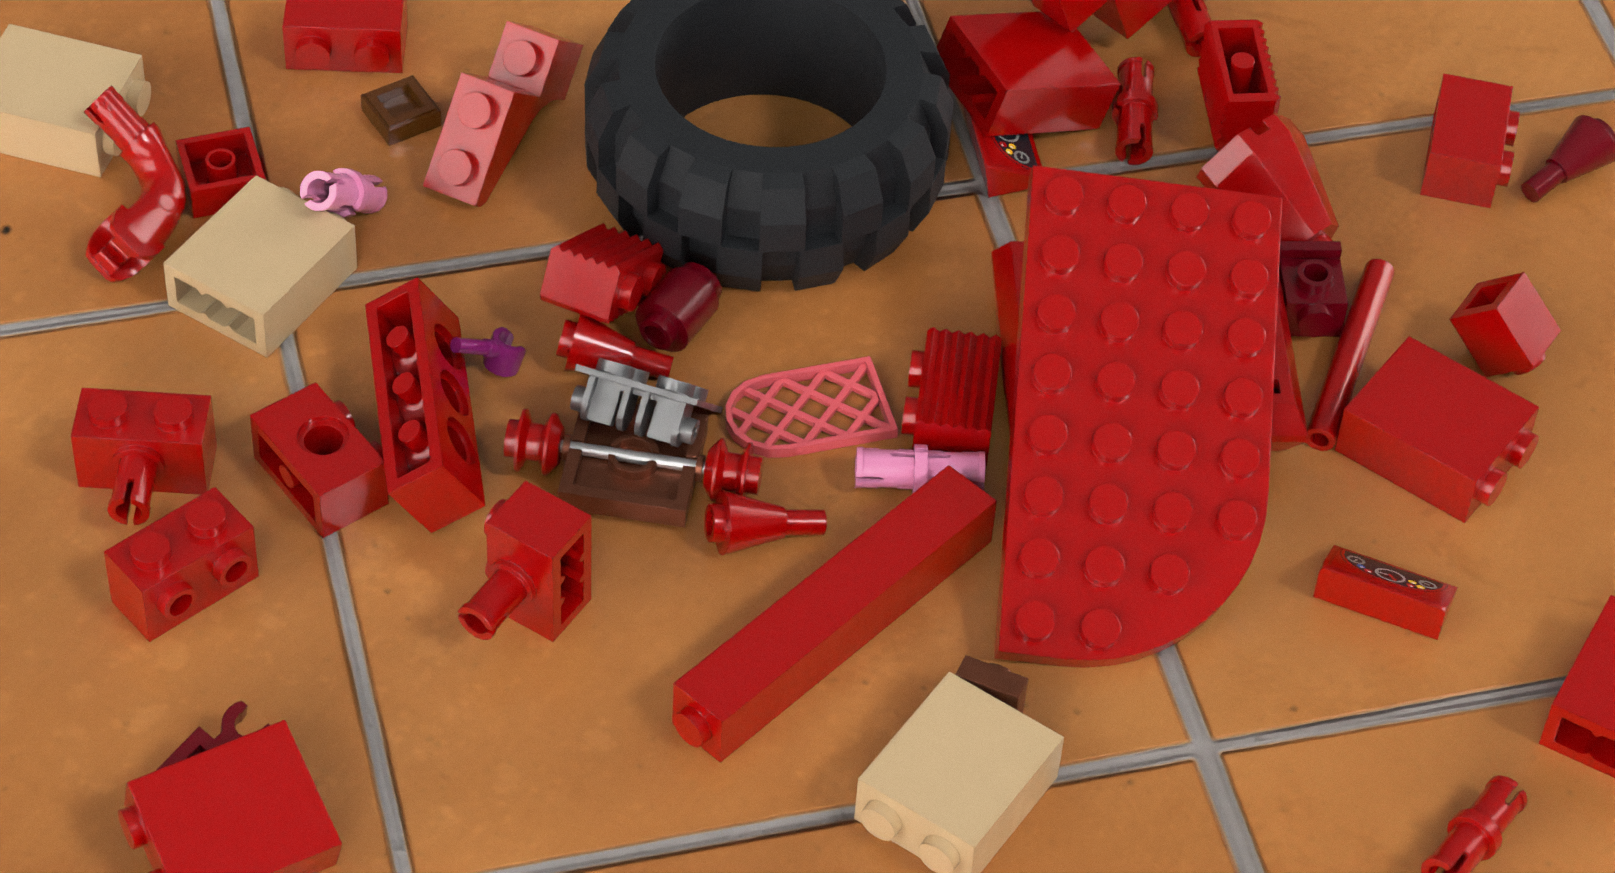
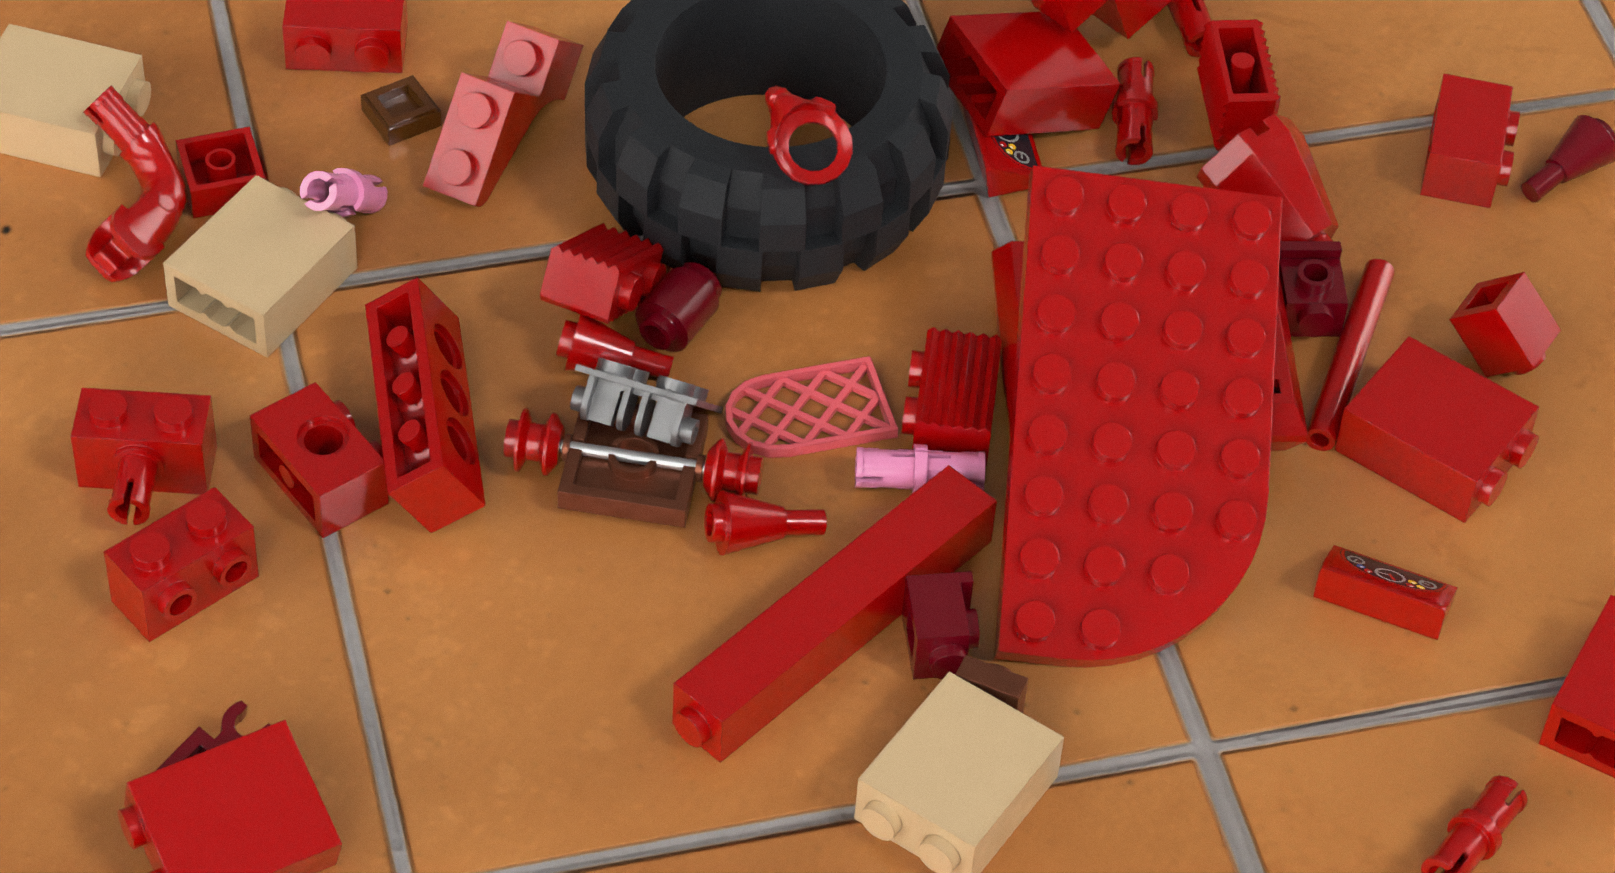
magenta hand [450,327,526,377] -> none
red brick [458,480,592,642] -> none
none -> red piece [765,86,853,185]
none -> dark red brick [902,571,980,680]

